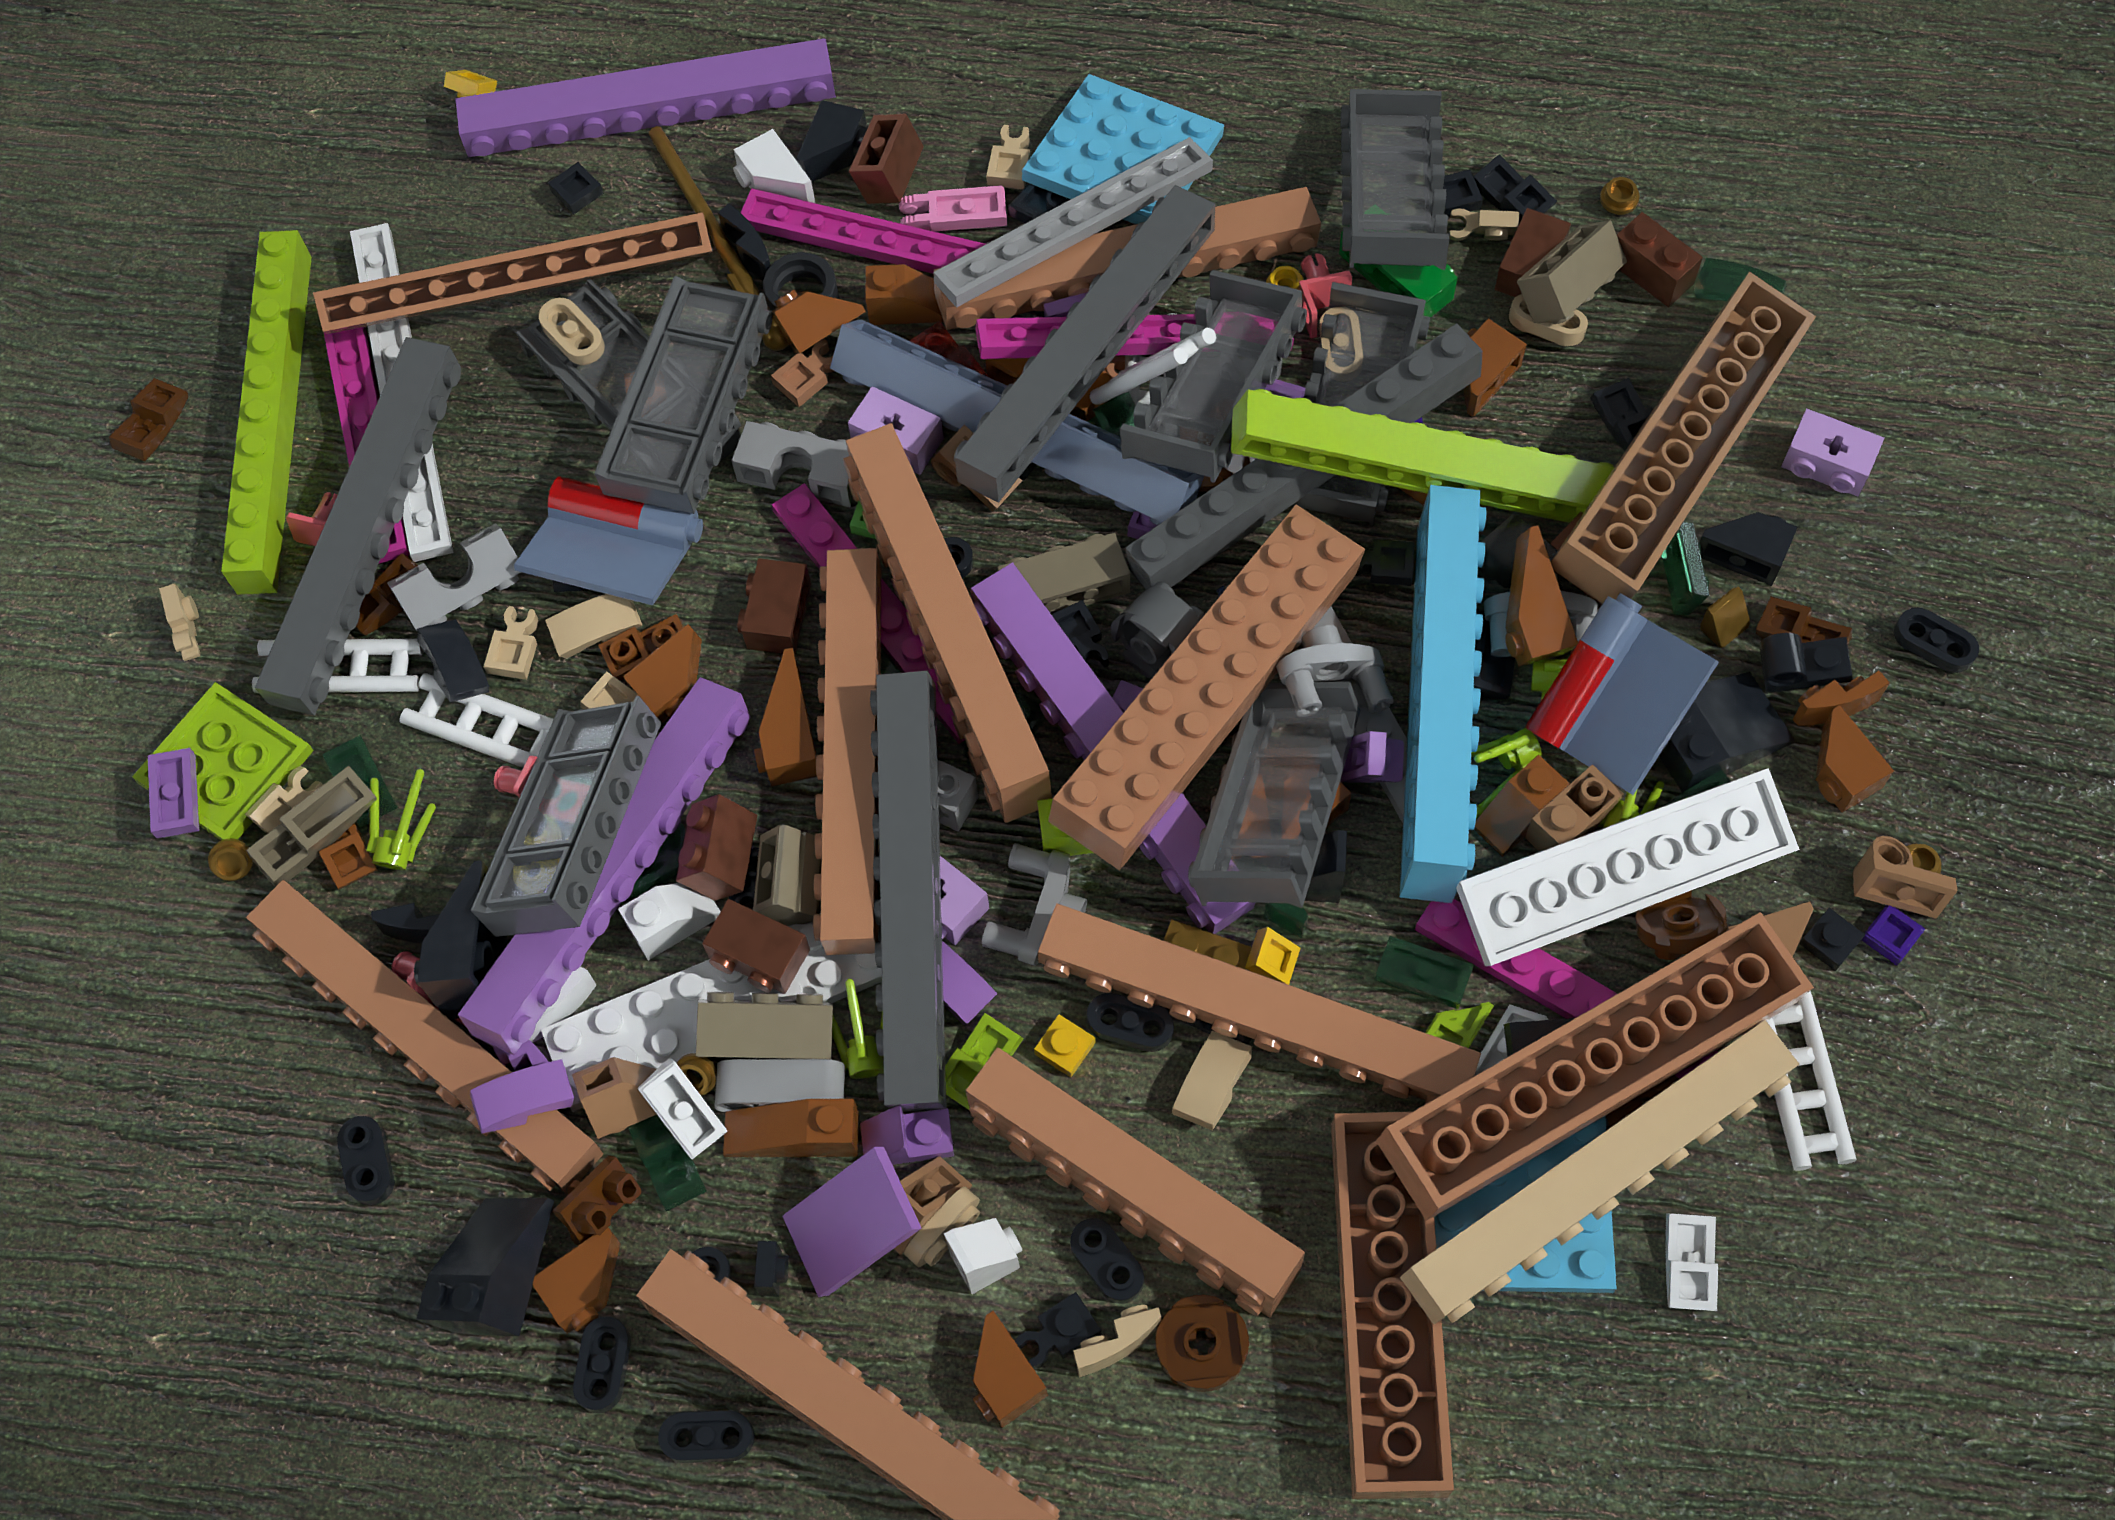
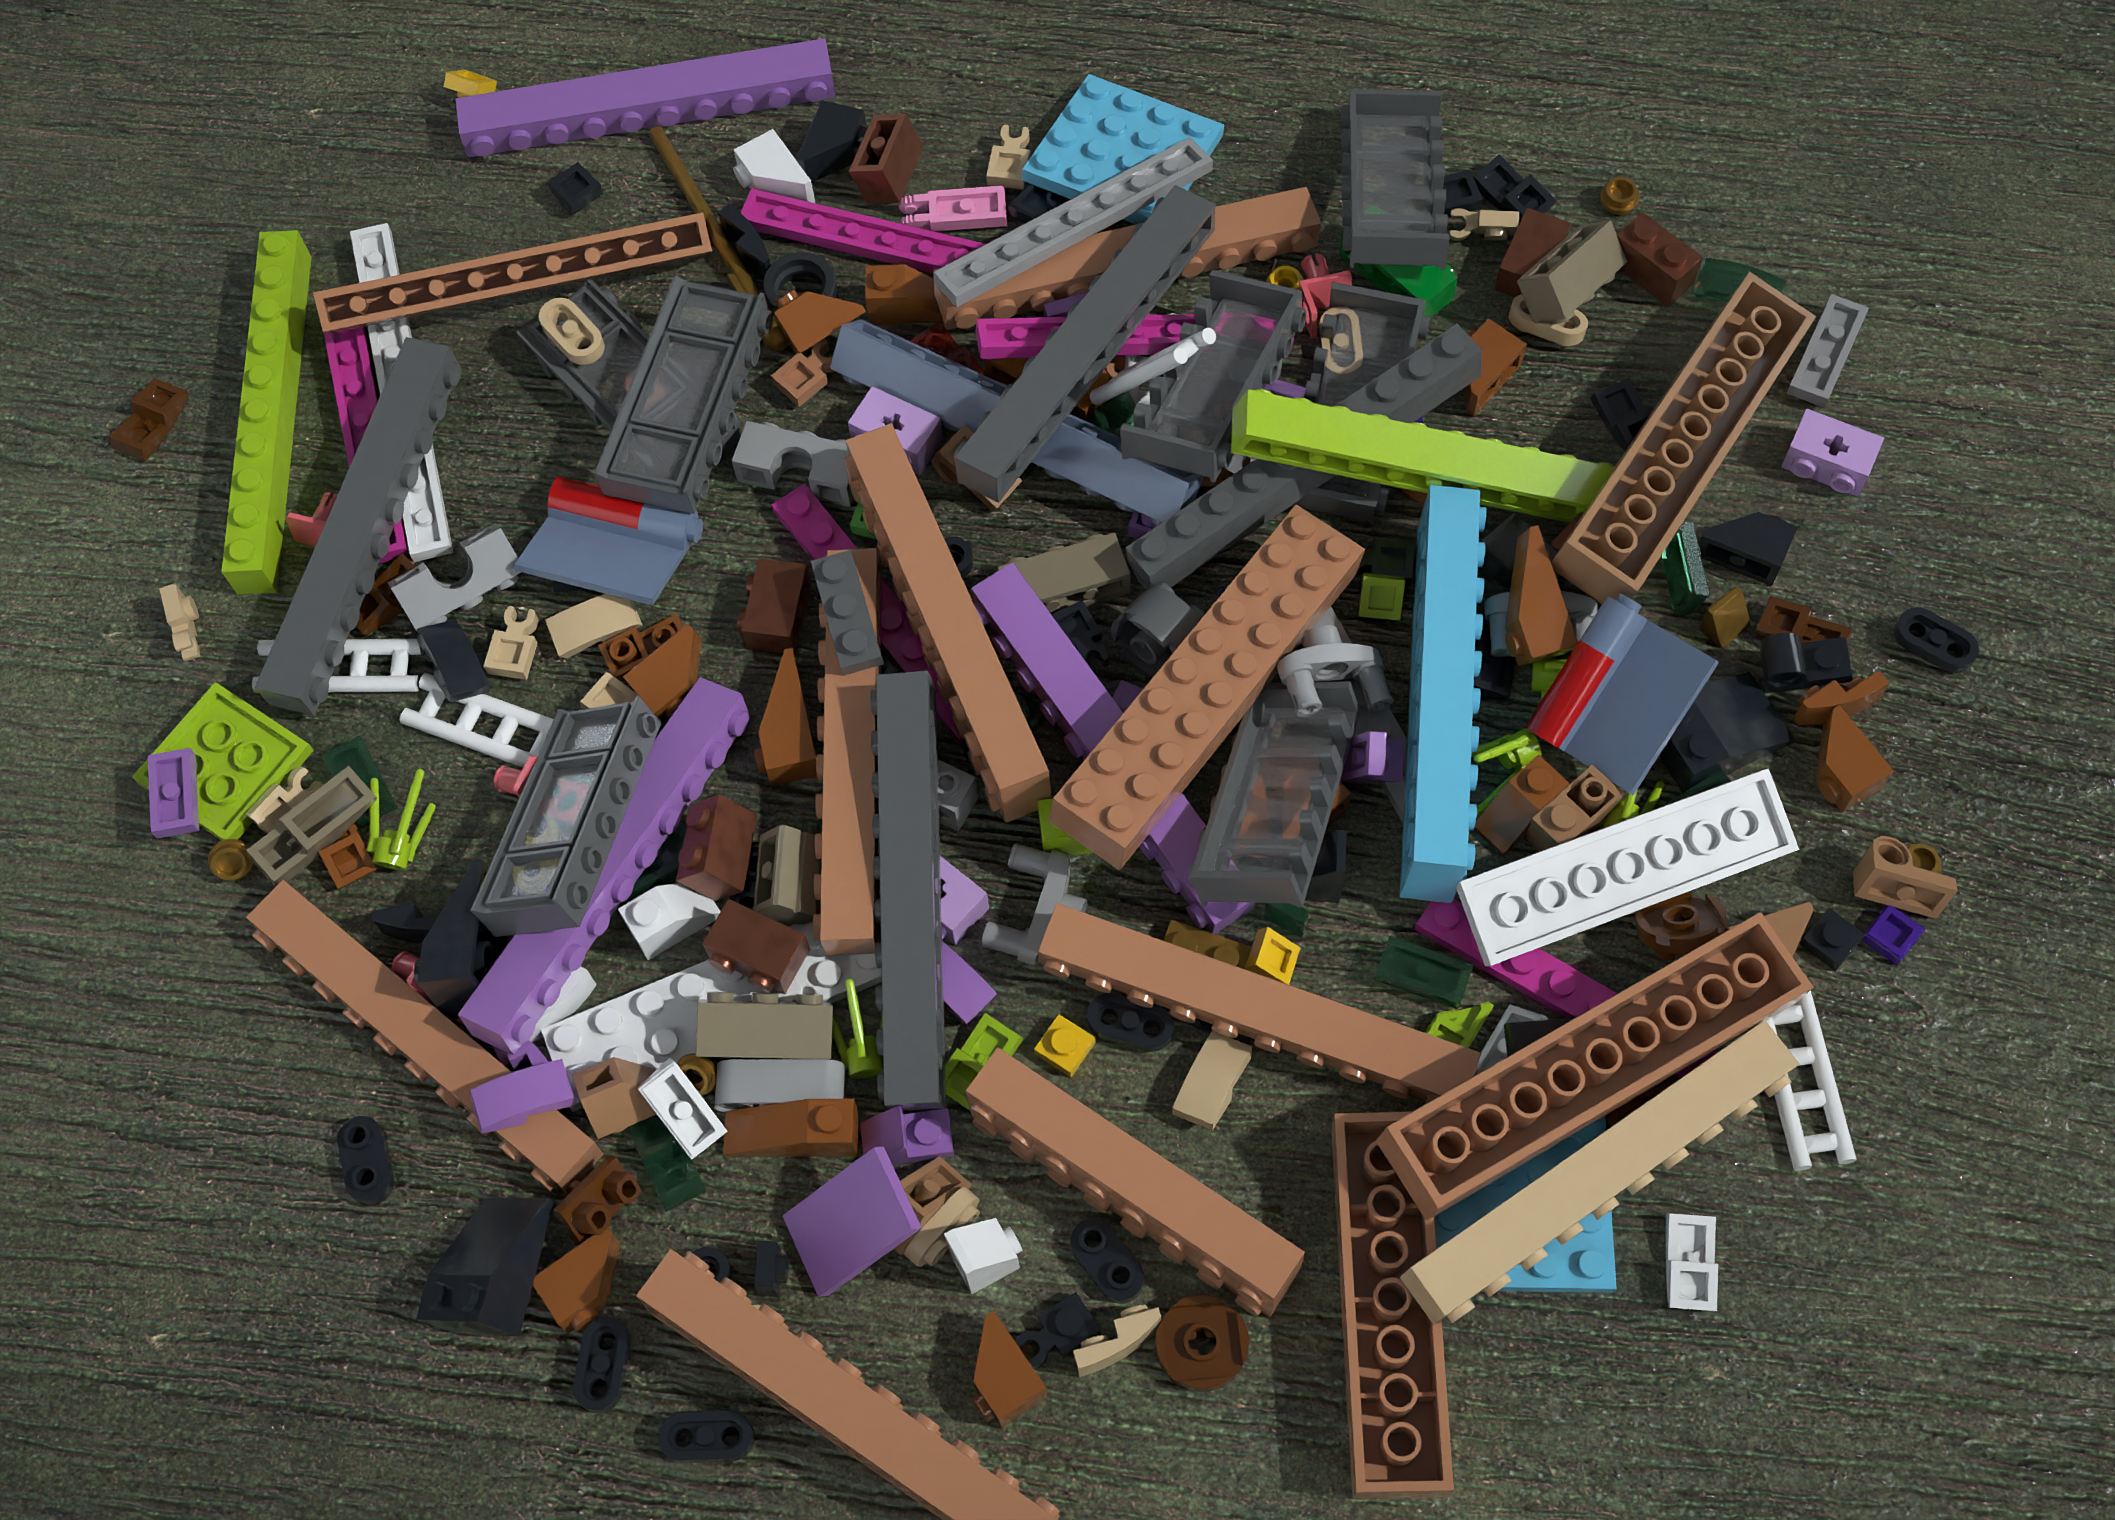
none -> dark grey plate [811,550,884,676]
none -> lime plate [1358,573,1405,621]
none -> light grey plate [1787,294,1869,408]

